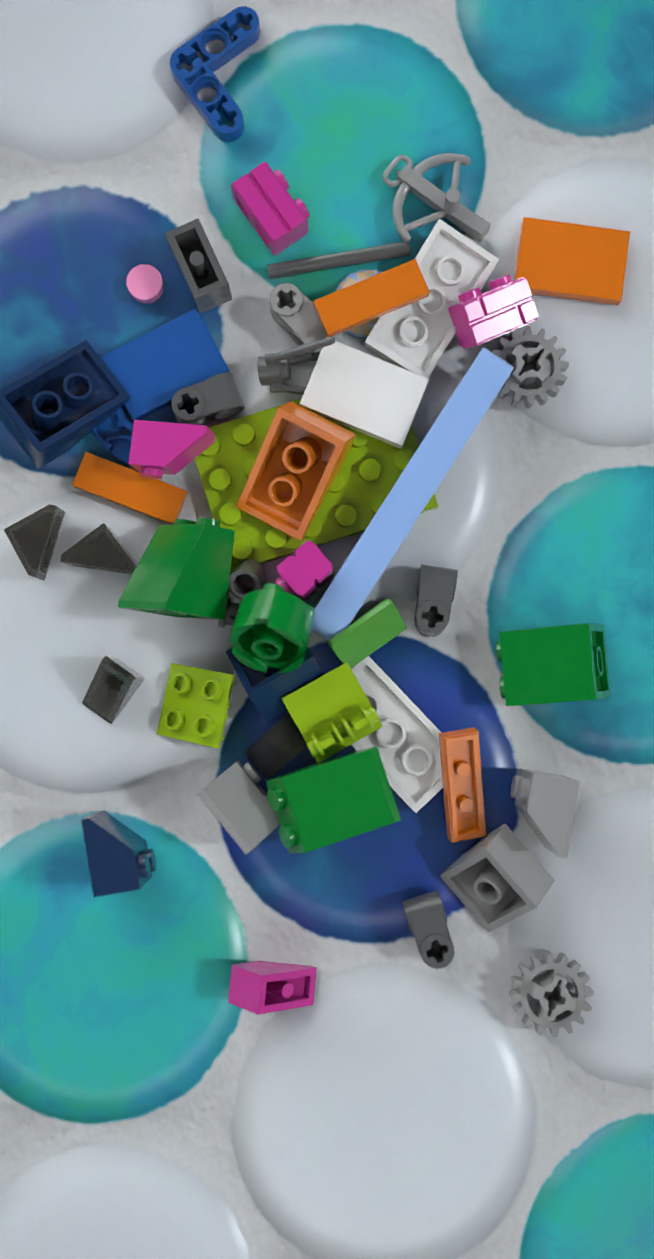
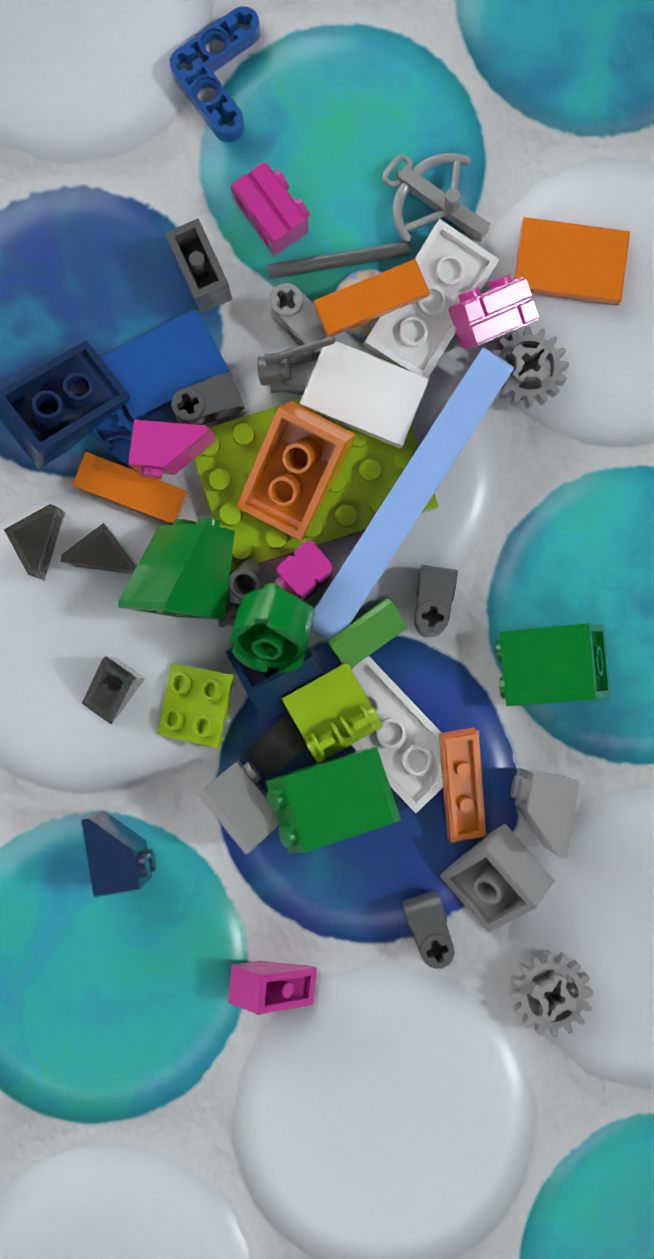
bright pink tile [126,264,164,304] -> none

